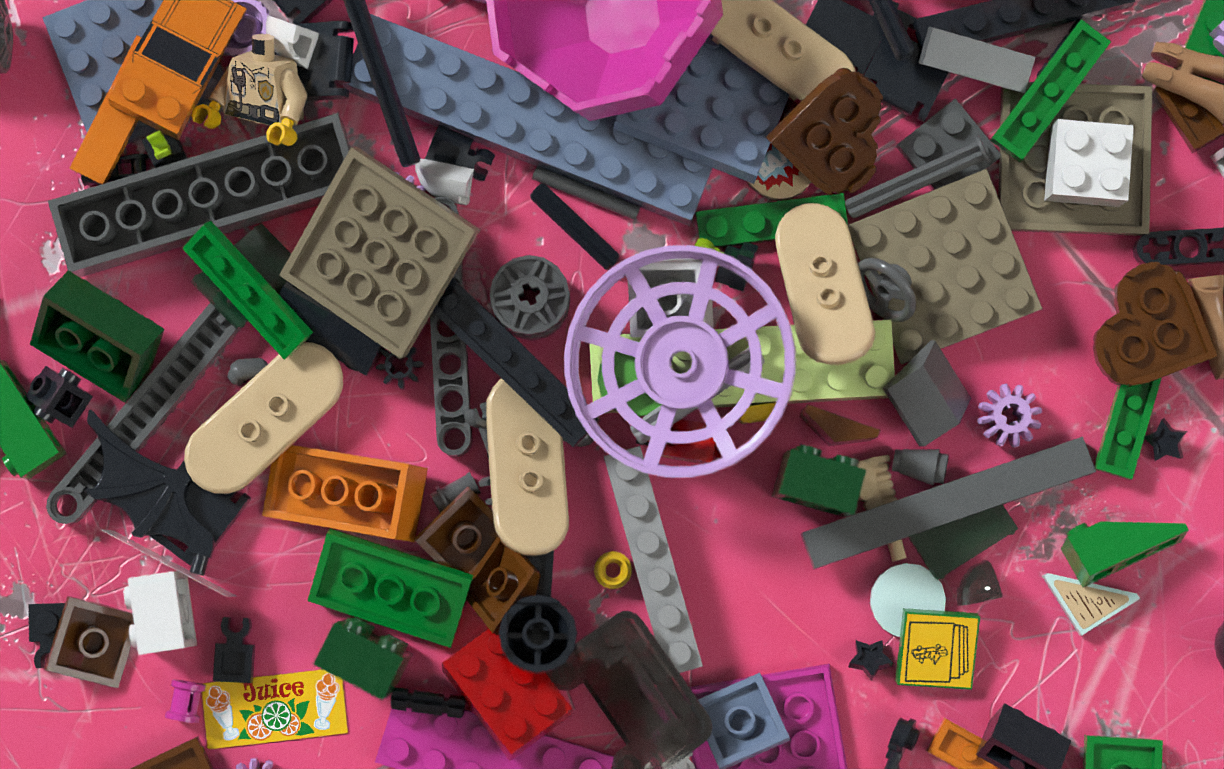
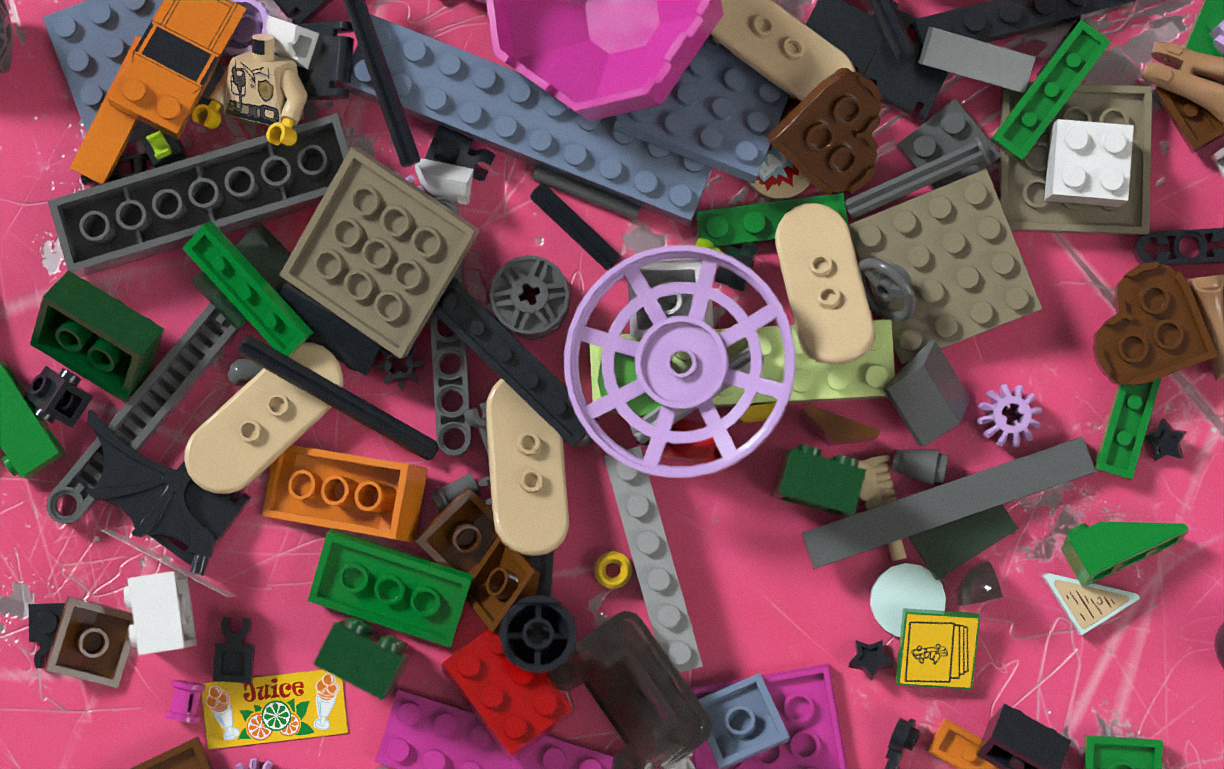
black axle [390,687,466,718] -> none
none -> black axle [238,335,439,461]

